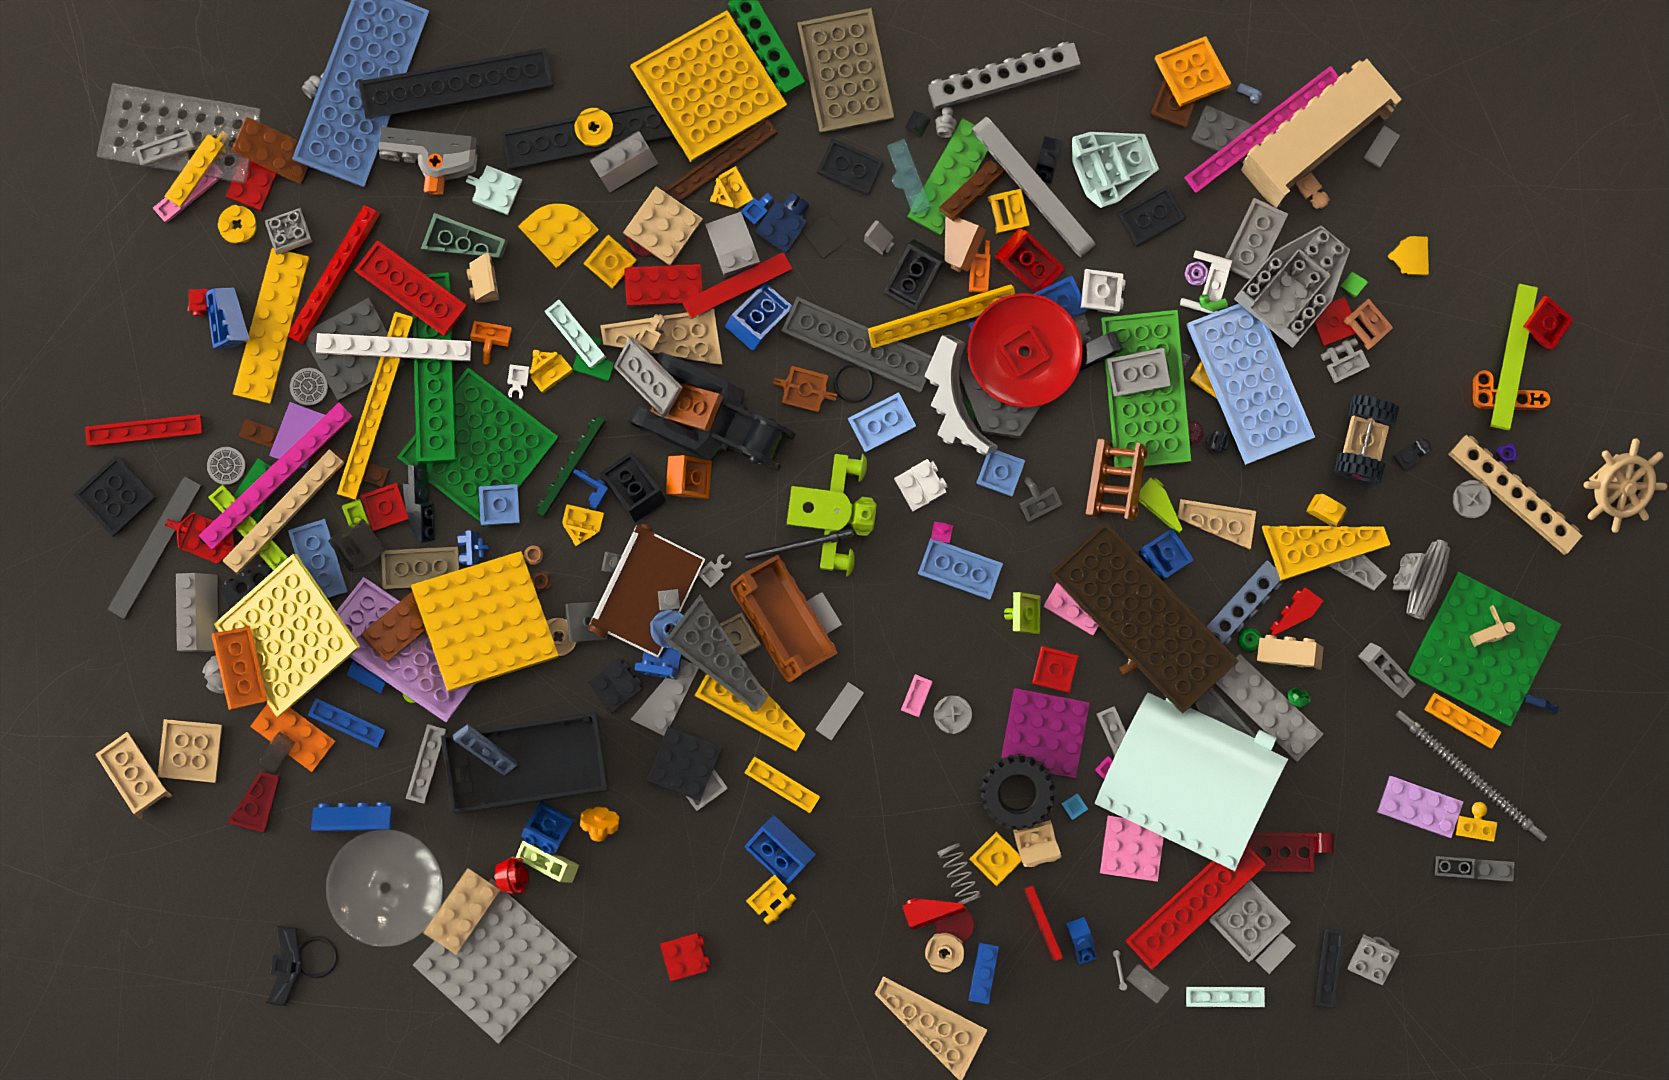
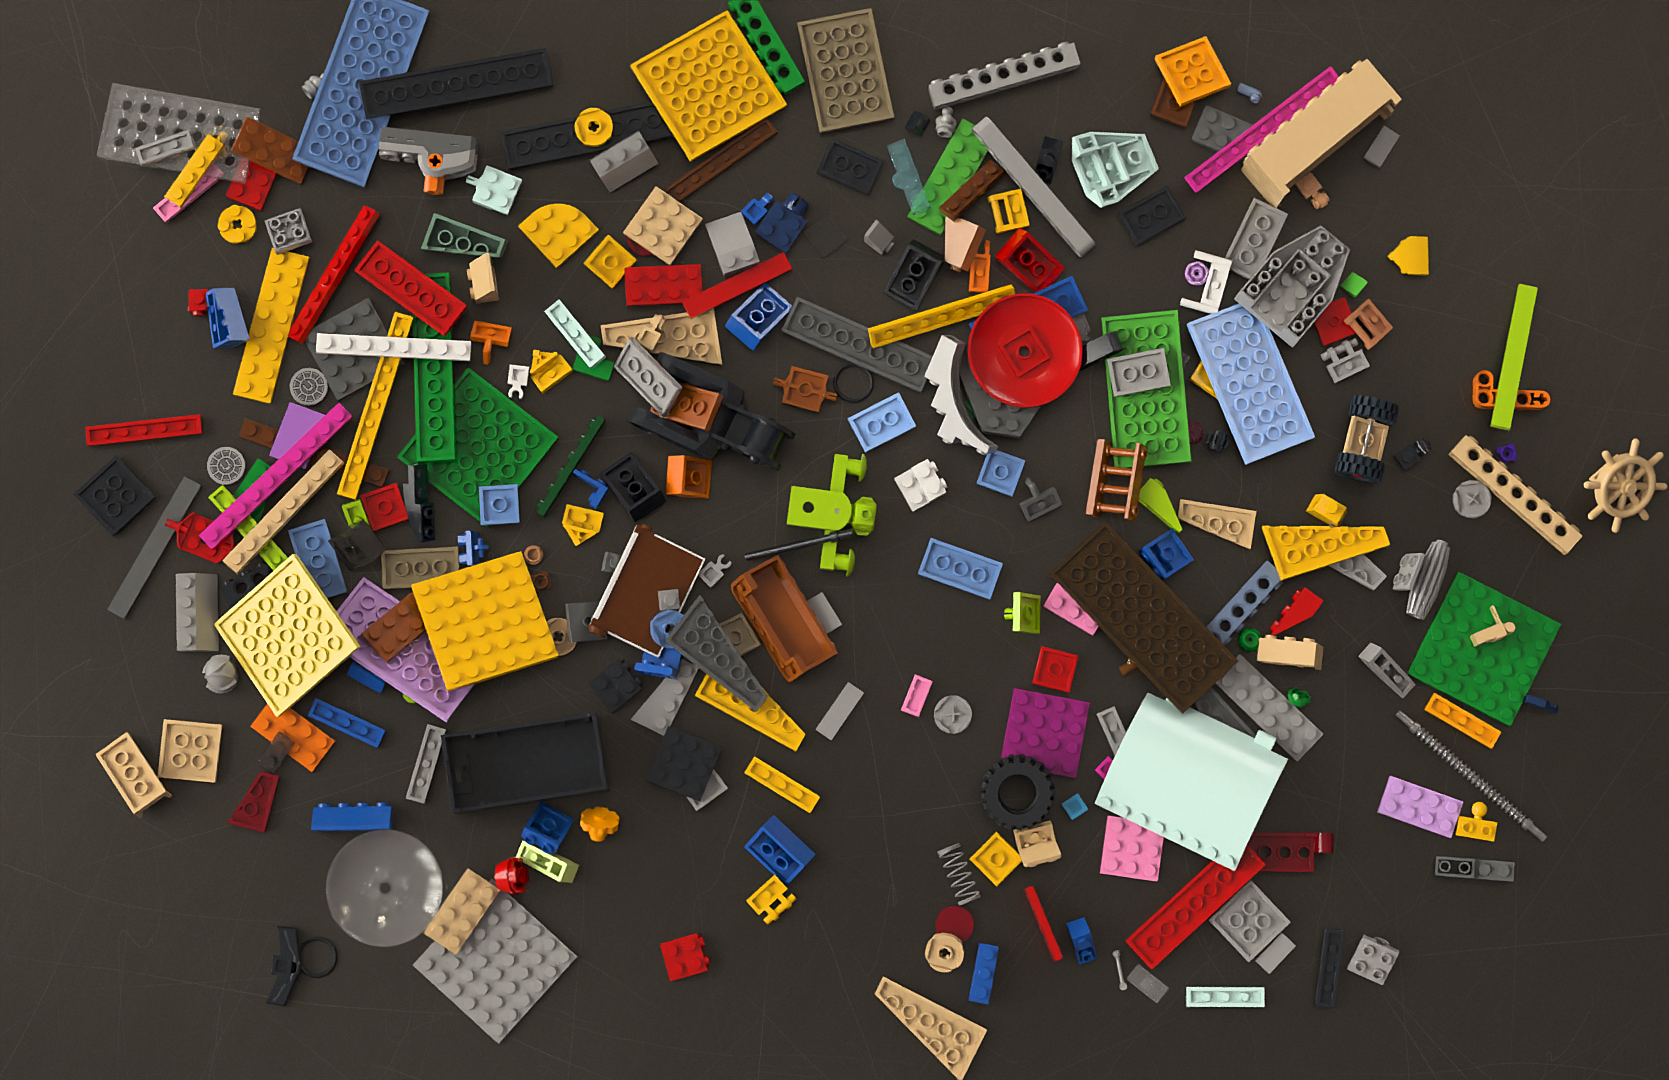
orange plate [211,626,268,710] -> none
sand blue plate [453,724,518,776] -> none
yellow slope [710,166,754,209] -> none
red slope [903,898,967,930] -> none
dark pink plate [931,521,953,543] -> none
white plate [1081,269,1125,314] -> none
bright green arm [1199,294,1228,312] -> none
red plate [1523,296,1574,350] -> none

